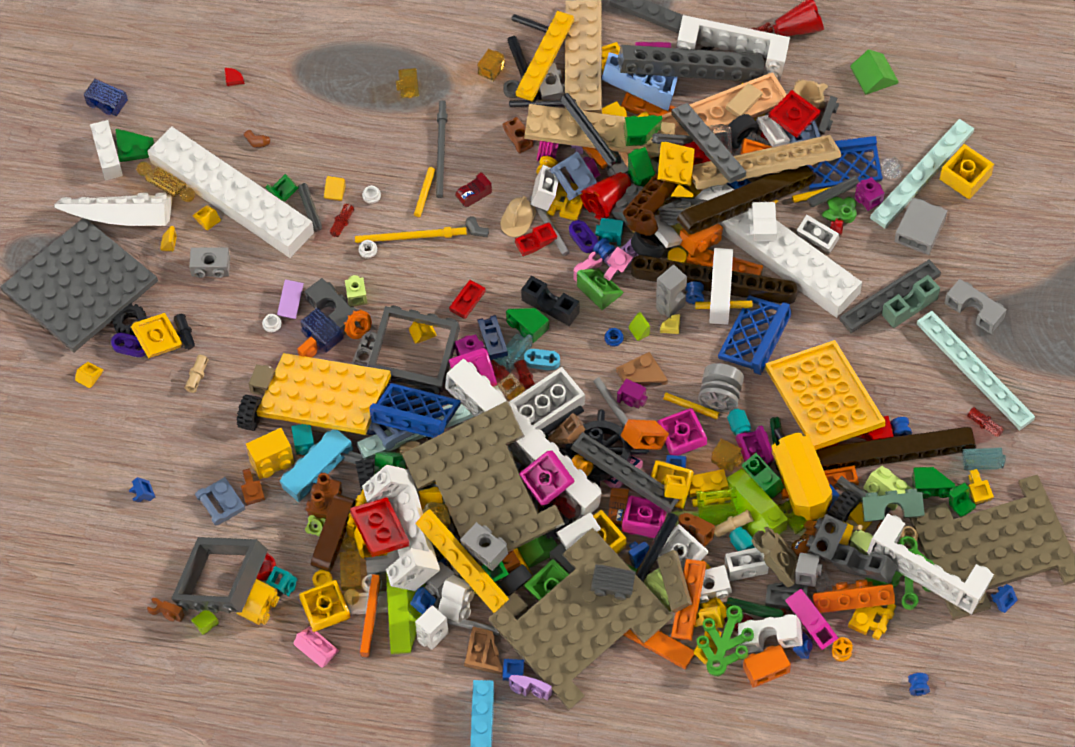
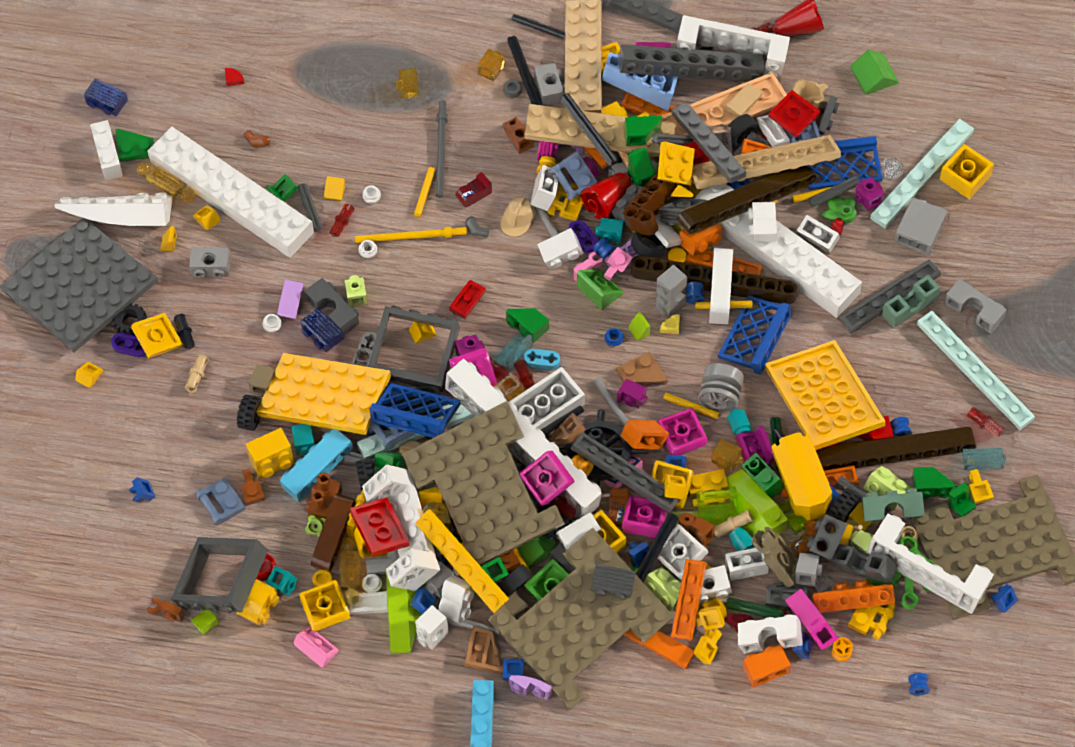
orange plate [297,337,318,358] -> none
orange gear [344,309,372,339] -> none
orange tile [360,574,381,657] -> none
light grey brick [460,522,508,571] -> none
dark blue plate [477,315,508,360] -> none
black bar [509,99,576,107] -> none
red slope [515,222,558,257] -> none
yellow plate [516,11,574,101] -> none
black arch [521,275,580,327] -> none
dark tan plate [657,550,692,613] -> none
bright green plant [697,606,754,676] -> none
none -> white brick [537,228,584,270]

